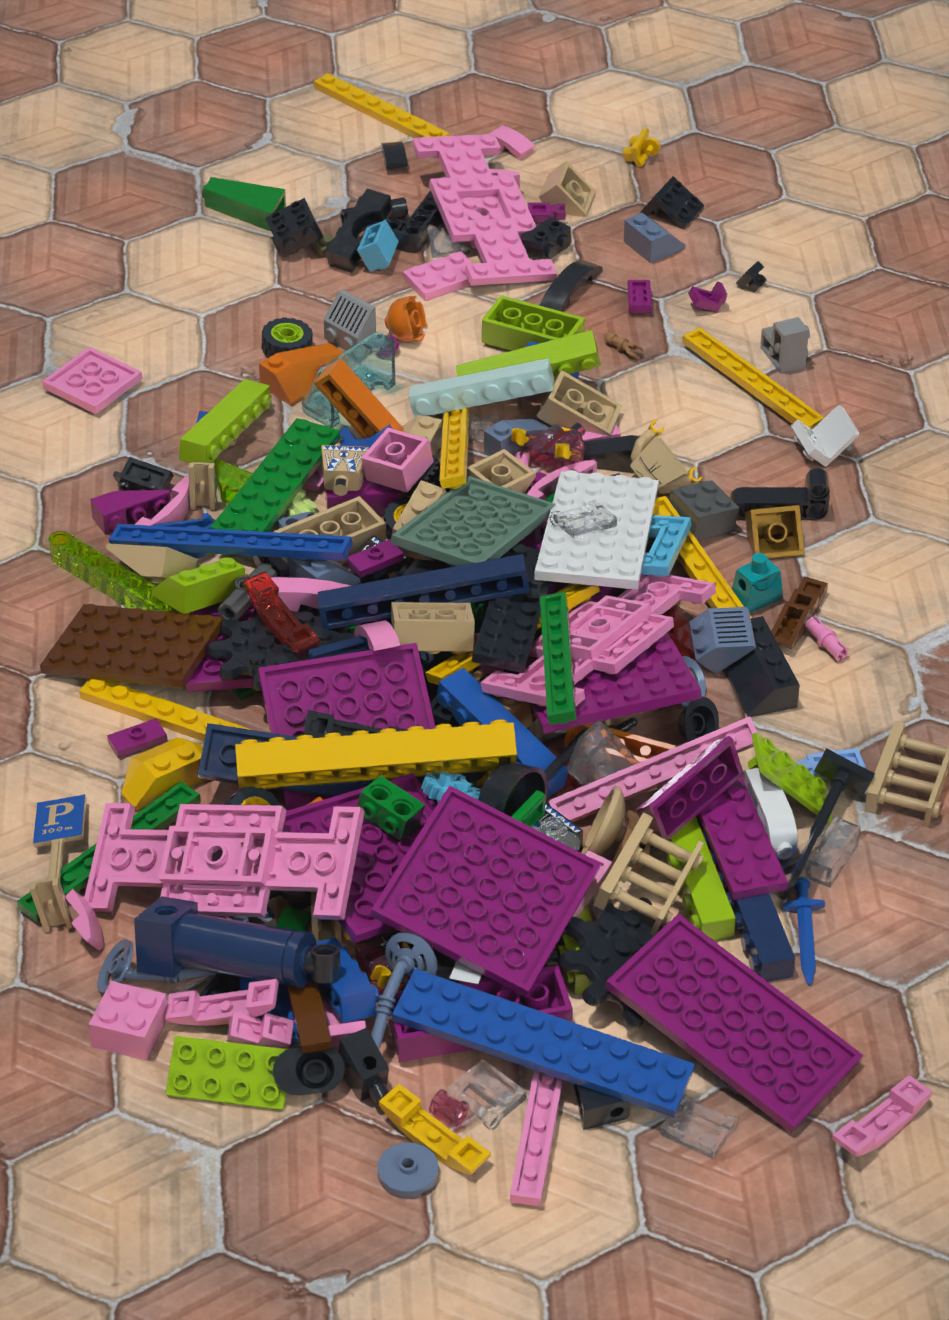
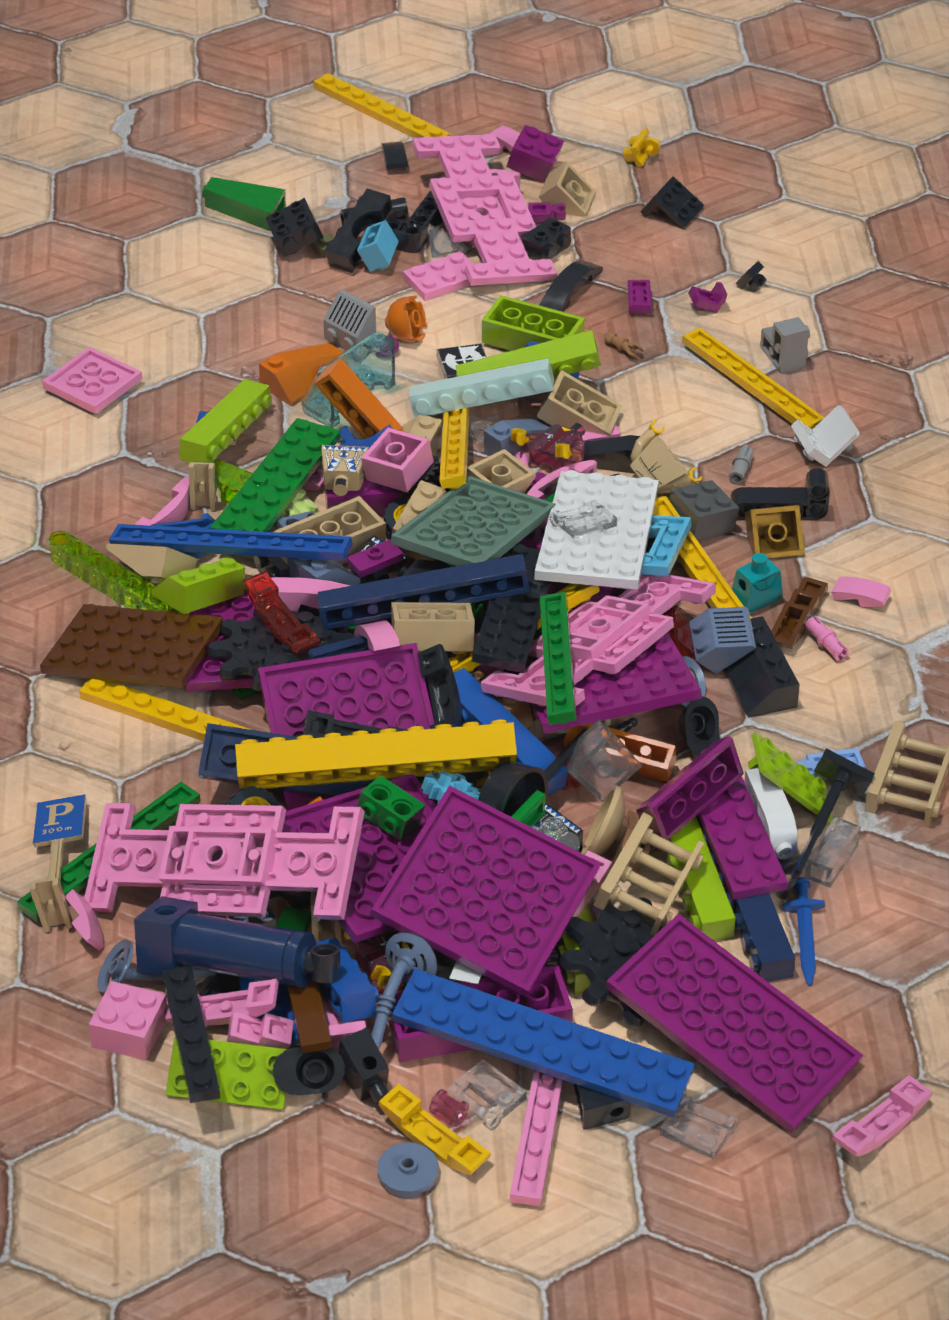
magenta slope [90,490,171,534] -> none
magenta plate [107,718,168,759] -> none
black bracket [113,457,174,491] -> none
yellow wedge [121,737,207,812] -> none
dark grey piece [218,562,277,620] -> none
black wheel [261,317,313,358] -> none
bright pink plate [548,716,758,822] -> none
sand blue slope [624,213,686,263] -> none
none -> black plate [162,966,220,1103]
none -> black slope [417,643,462,729]
none -> tile [437,343,486,379]
none -> magenta brick [506,125,564,183]
none -> light grey axle [729,444,754,485]
none -> bright pink slope [832,577,891,607]

